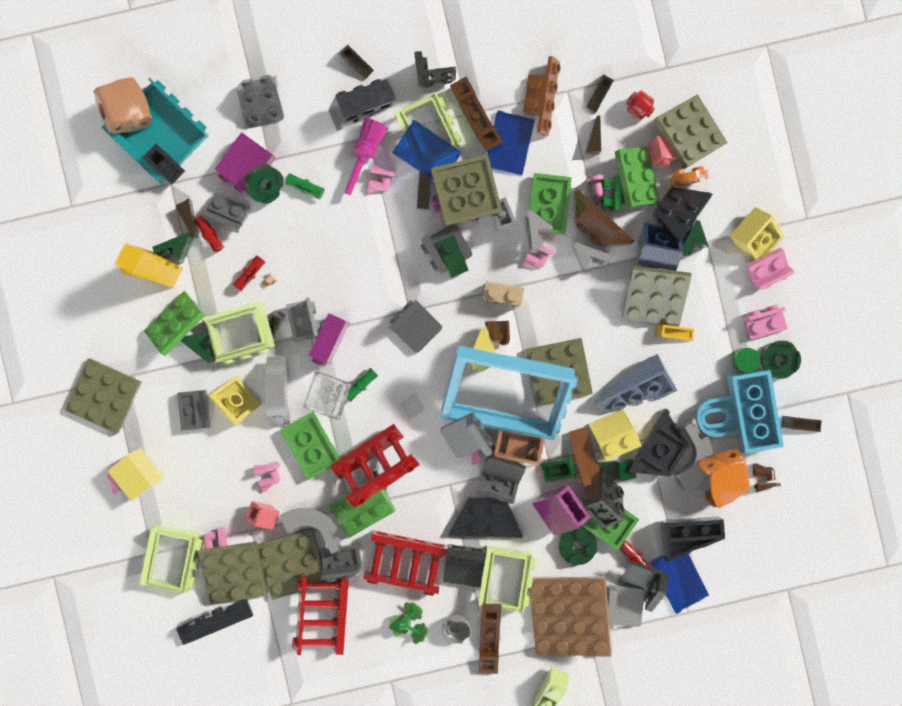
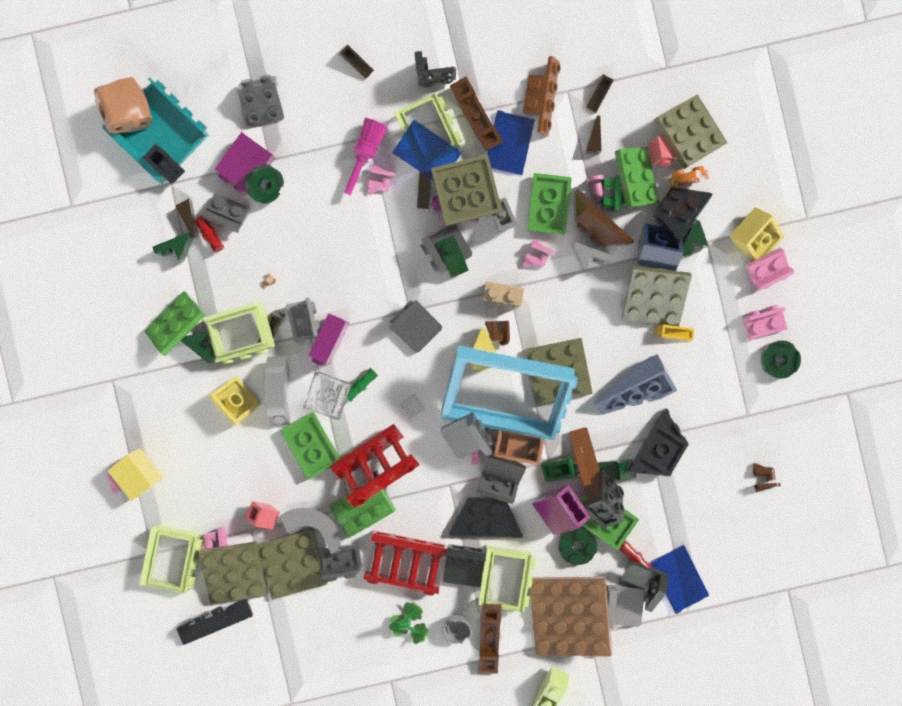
olive plate [65,358,142,434] -> none
yellow wedge [114,242,183,288] -> none
dark grey plate [177,390,210,431] -> none
red pin [232,255,266,292] -> none
bright pink piece [253,461,280,493] -> none
green pin [285,173,325,199] -> none
red fence [292,573,349,656] -> none
black wedge [328,79,397,131] -> none
light grey slope [524,210,553,253] -> none
light yellow slope [588,409,642,461] -> none
red head [625,90,655,120] -> none
black wedge [661,516,725,562] -> none
light grey arch [673,422,713,493] -> none
medium azure brick [695,370,784,454] -> none
orange piece [699,450,750,508] -> none
green piece [732,348,761,373] -> none
dark brown piece [781,416,822,432] -> none

